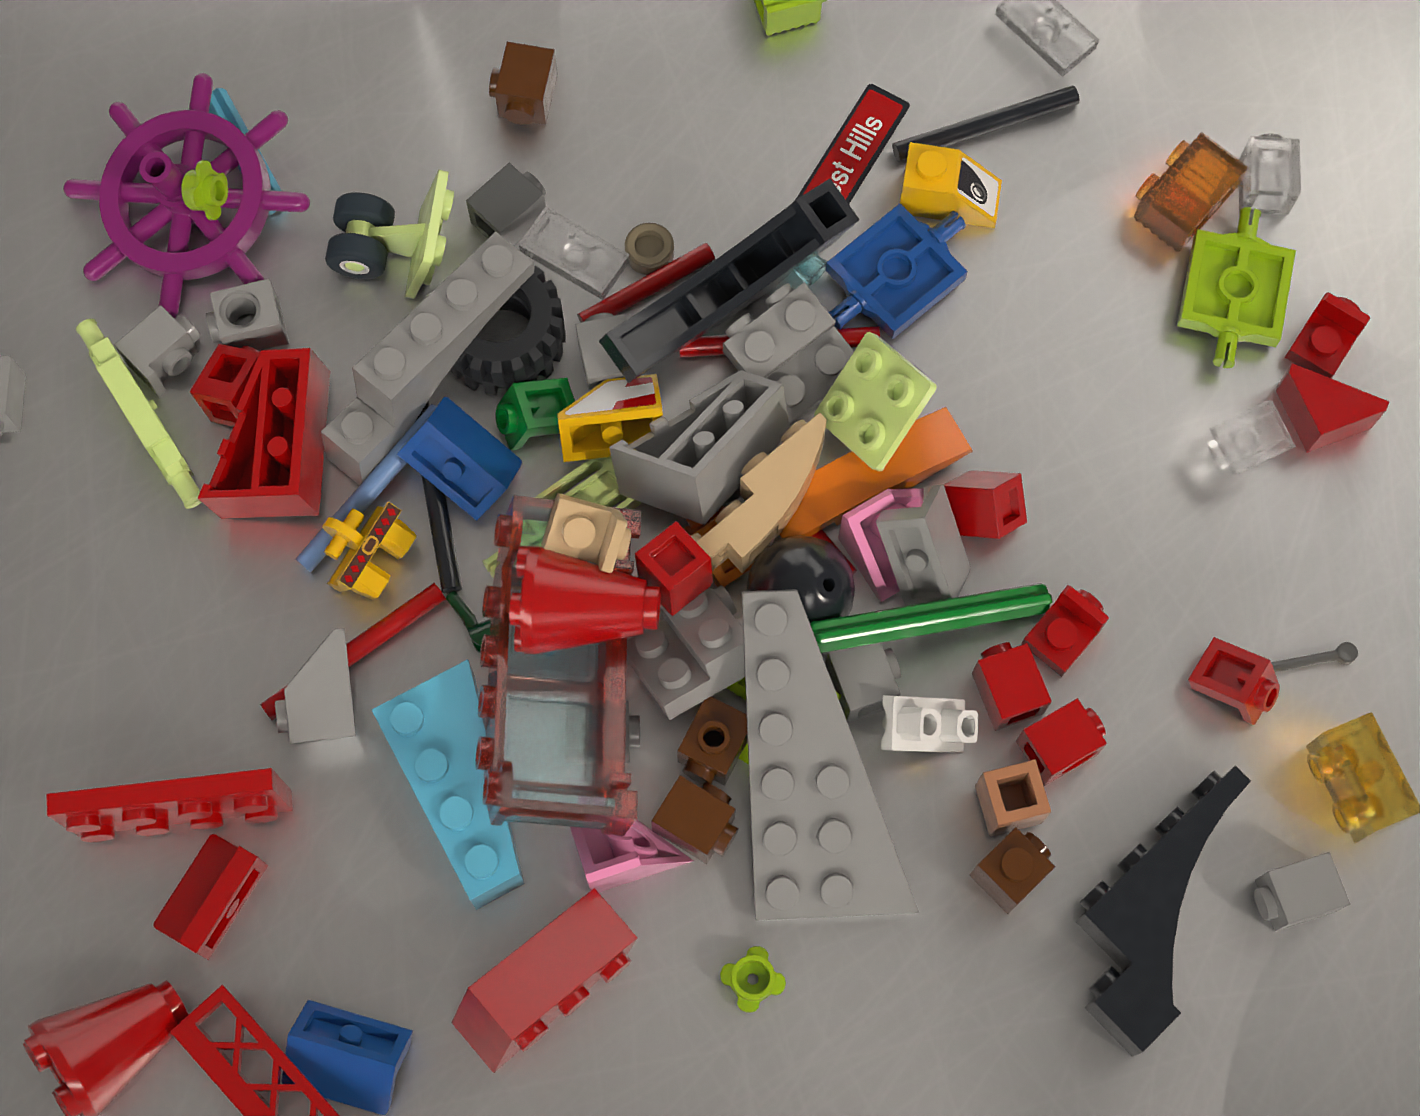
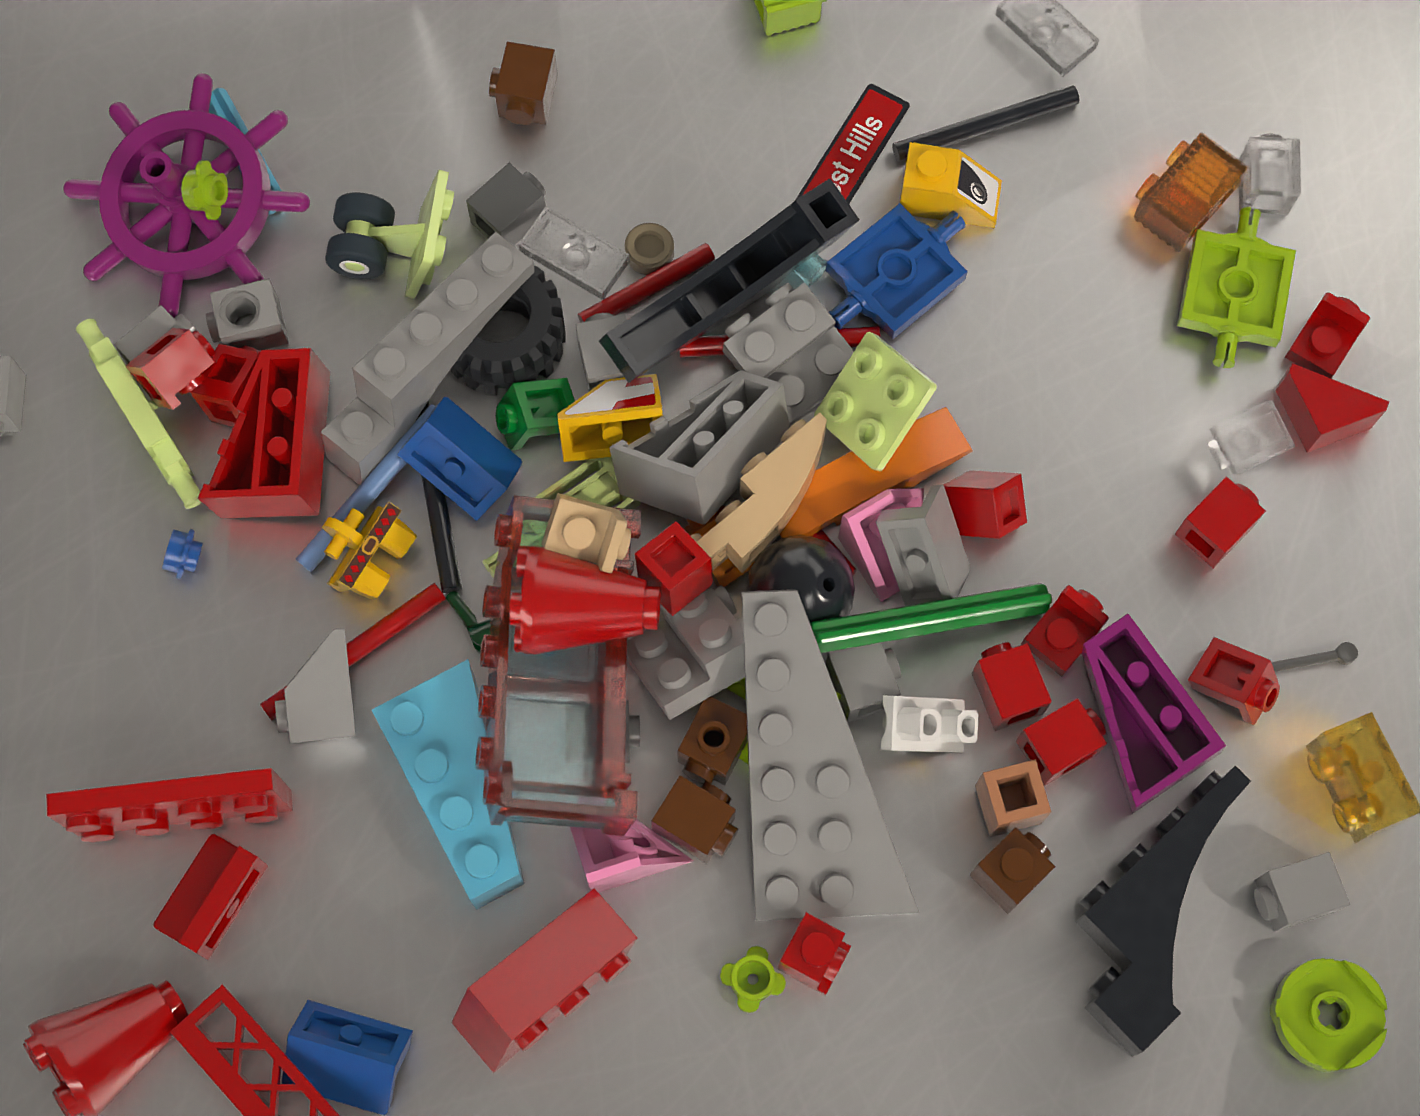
none -> brick [126,328,215,410]
none -> blue plate [162,529,203,579]
none -> red brick [778,912,851,996]
none -> magenta wedge [1082,614,1226,814]
none -> red brick [1175,476,1266,569]
none -> lime plate [1269,958,1388,1072]

